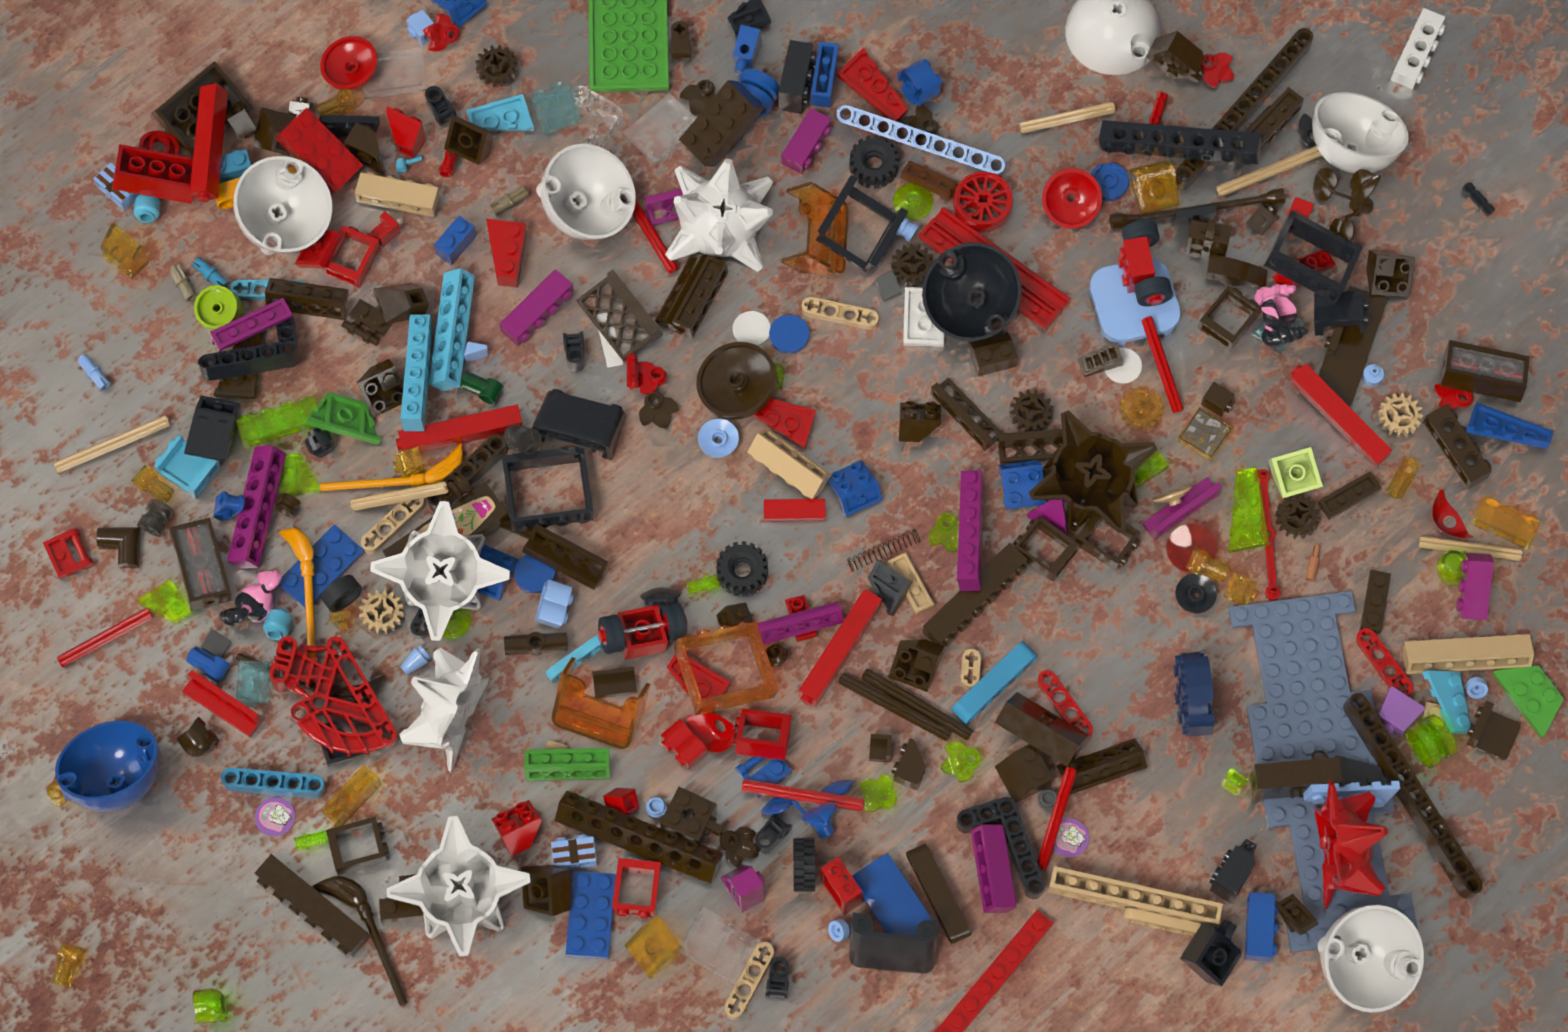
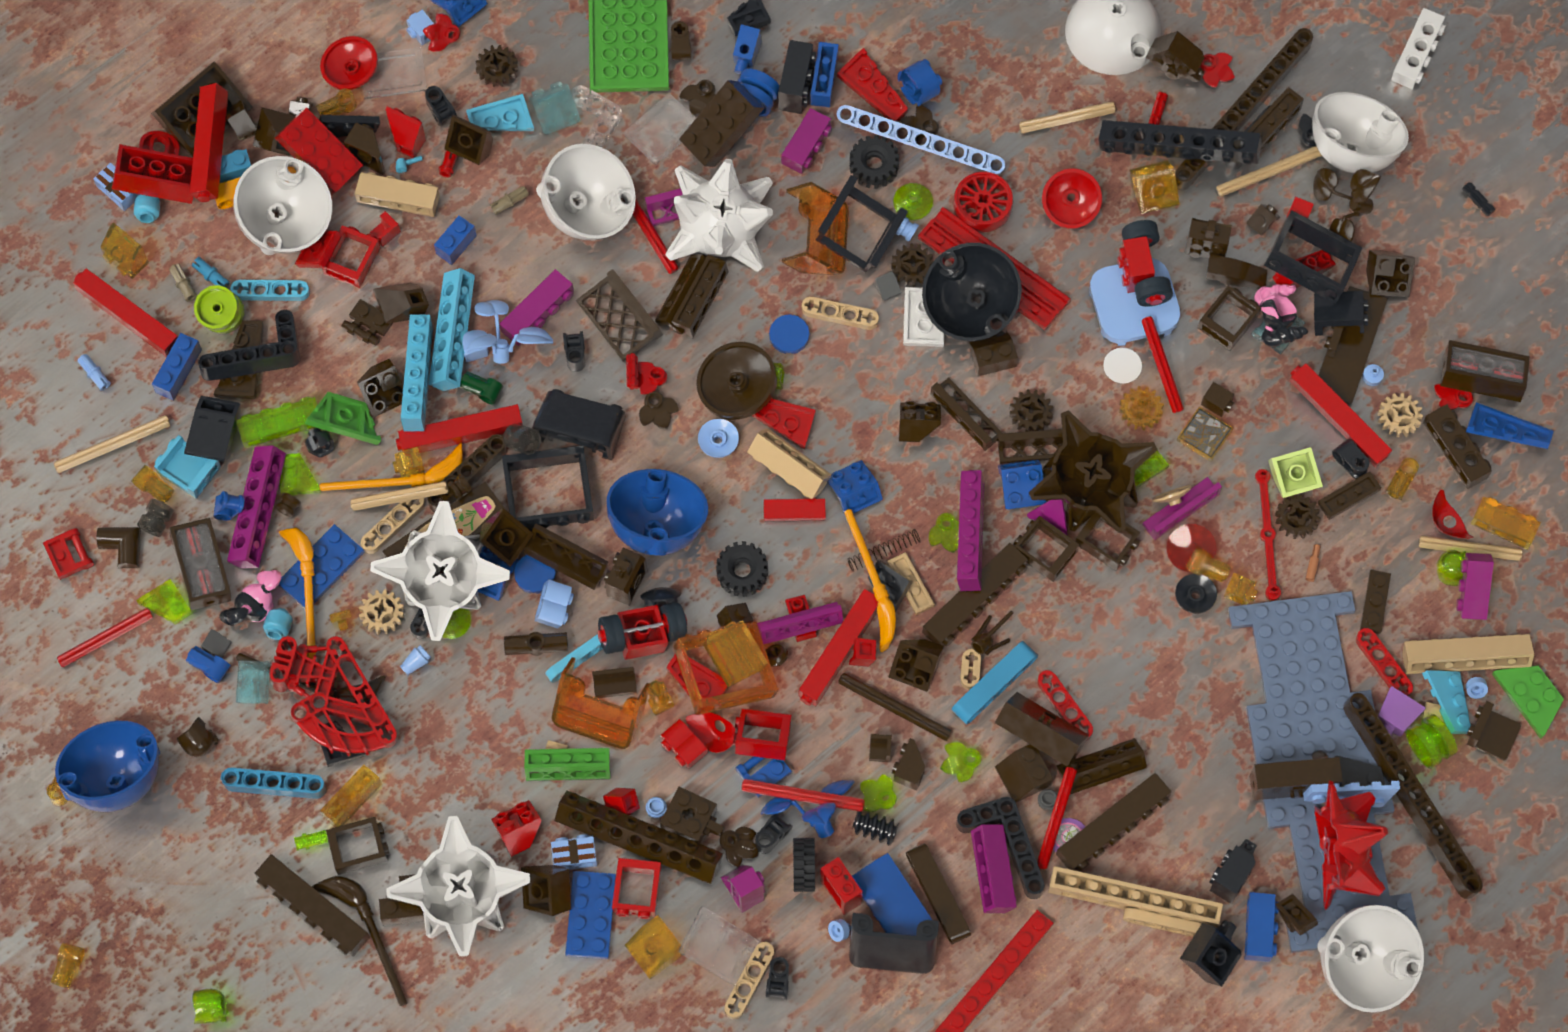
red fence [182,670,263,738] -> none
magenta fence [210,298,293,352] -> none
sticker [255,797,295,836] -> none
dark brown fence [265,278,349,320] -> none
black tyre [321,575,362,612] -> none
white piece [399,648,489,772] -> none
red wedge [486,218,527,288] -> none
white sticker [596,313,623,368] -> none
clear neon green pin [686,574,719,595] -> none
white sticker [732,311,771,346] -> none
dark brown axle [862,669,973,740] -> none
reddish brown plate [900,160,958,201] -> none
dark brown slope [1078,343,1123,377] -> none
blue tile [1091,163,1129,201] -> none
dark brown hose [1109,188,1285,230] -> none
black plate [1170,205,1217,226] -> none
dark blue piece [1173,651,1215,737] -> none
clear neon green brick [1221,768,1249,797] -> none
clear neon green wing [1228,467,1270,554] -> none
none -> red brick [73,268,178,357]
none -> blue brick [152,333,202,401]
none -> light blue plant [462,300,553,364]
none -> dark brown slope [479,508,533,567]
none -> dark brown hinge [604,547,647,606]
none -> blue piece [606,469,708,556]
none -> clear yellow piece [647,680,675,716]
none -> clear yellow brick [703,620,768,687]
none -> light orange piece [844,509,896,652]
none -> red panel [849,638,876,667]
none -> black piece [852,810,899,846]
none -> dark brown plant [971,611,1014,655]
none -> dark brown brick [1056,772,1172,872]
none -> black piece [1332,439,1370,479]

